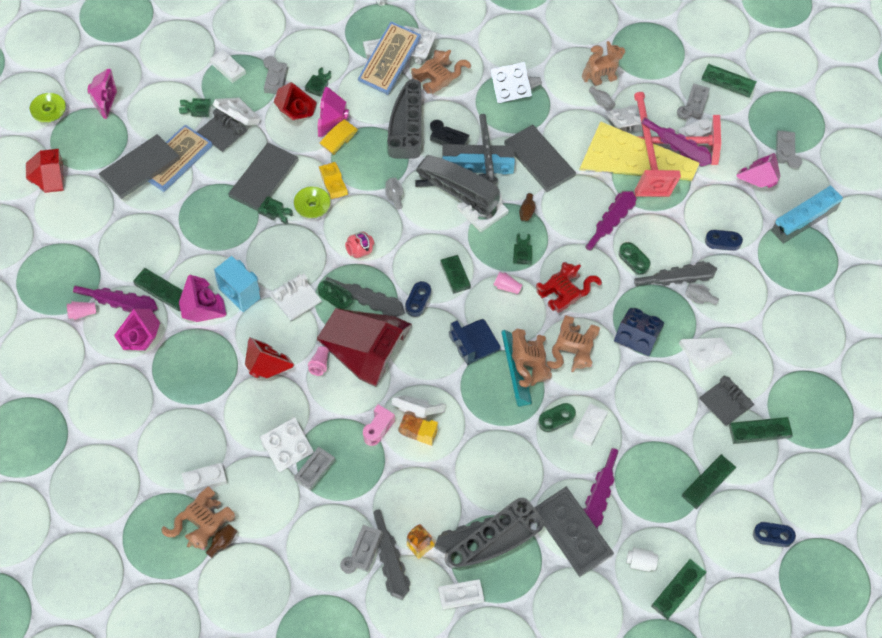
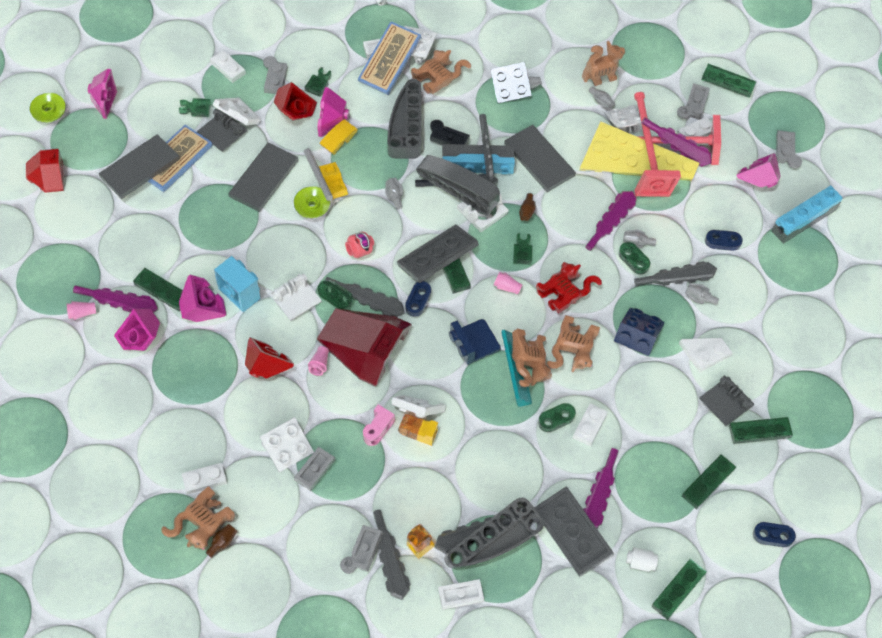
clear green plate [258,196,293,224] -> none
none -> light grey bar [304,148,333,201]
none -> dark grey tile [397,224,479,283]
none -> light grey piece [623,230,656,248]

